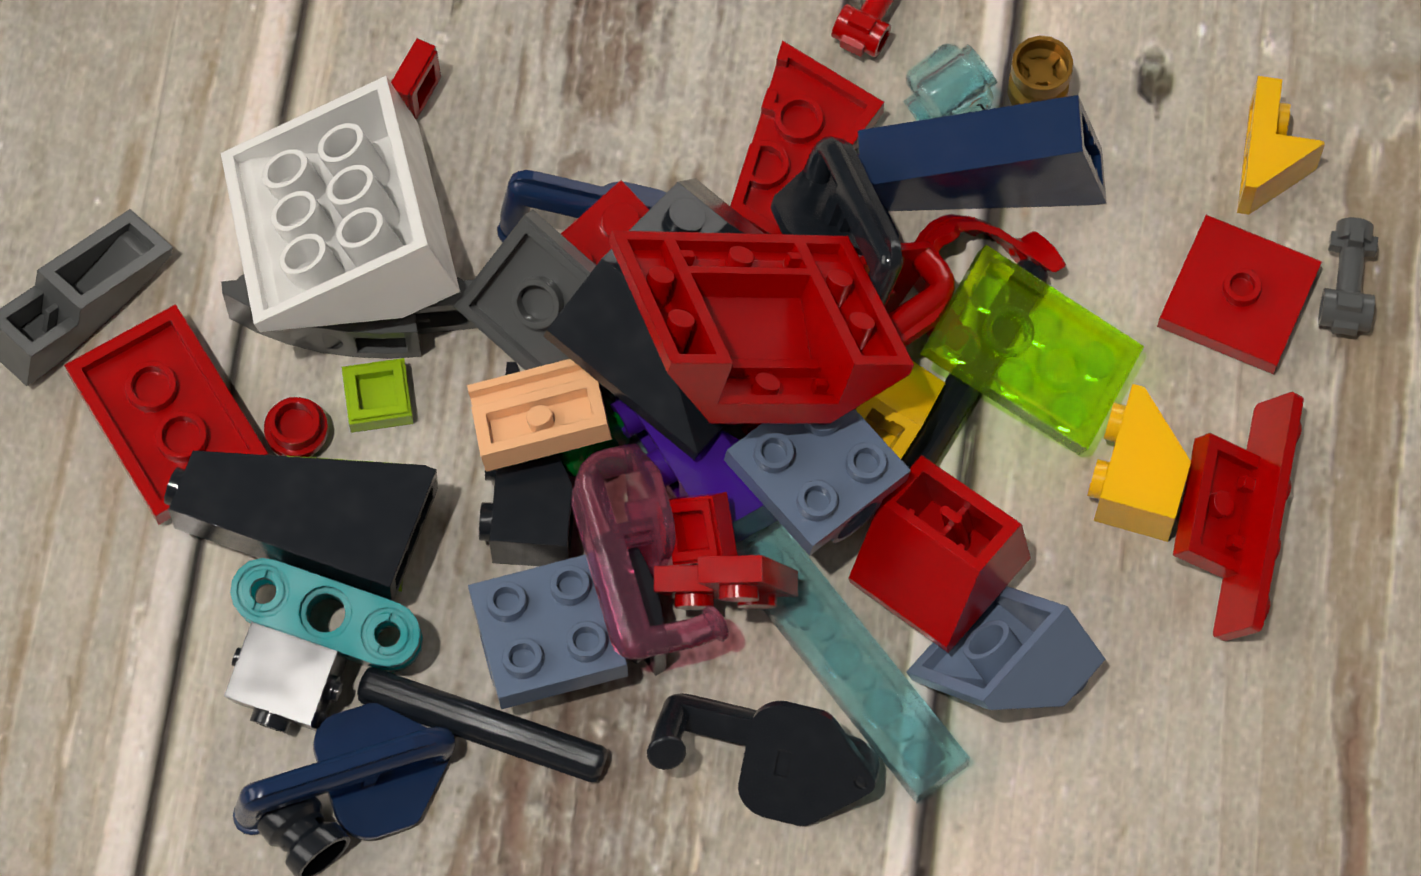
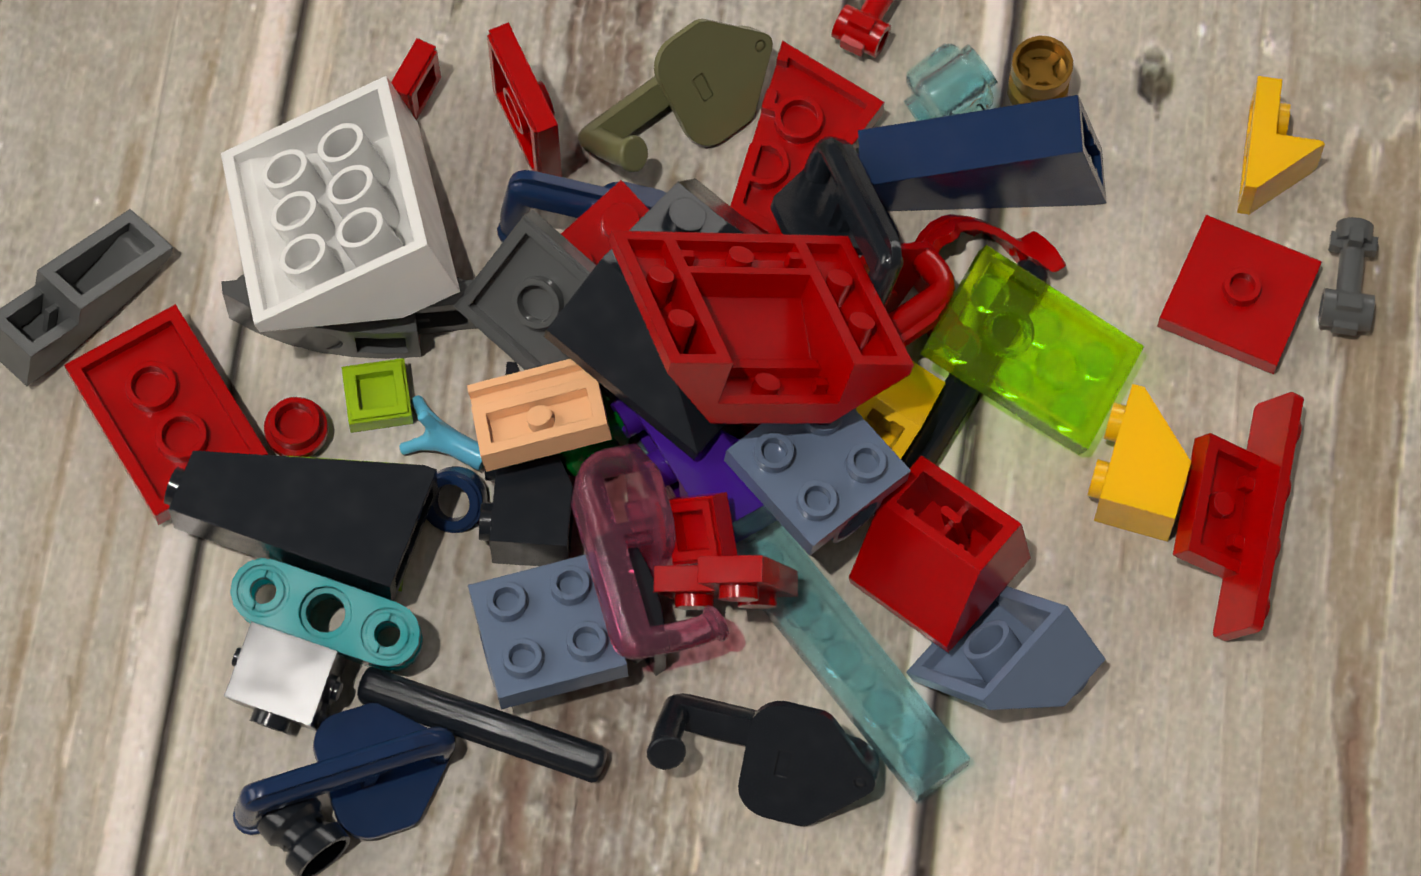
none -> medium azure bar [399,395,483,471]
none -> dark blue piece [427,466,488,533]
none -> red plate [487,22,562,177]
none -> olive piece [578,18,773,173]

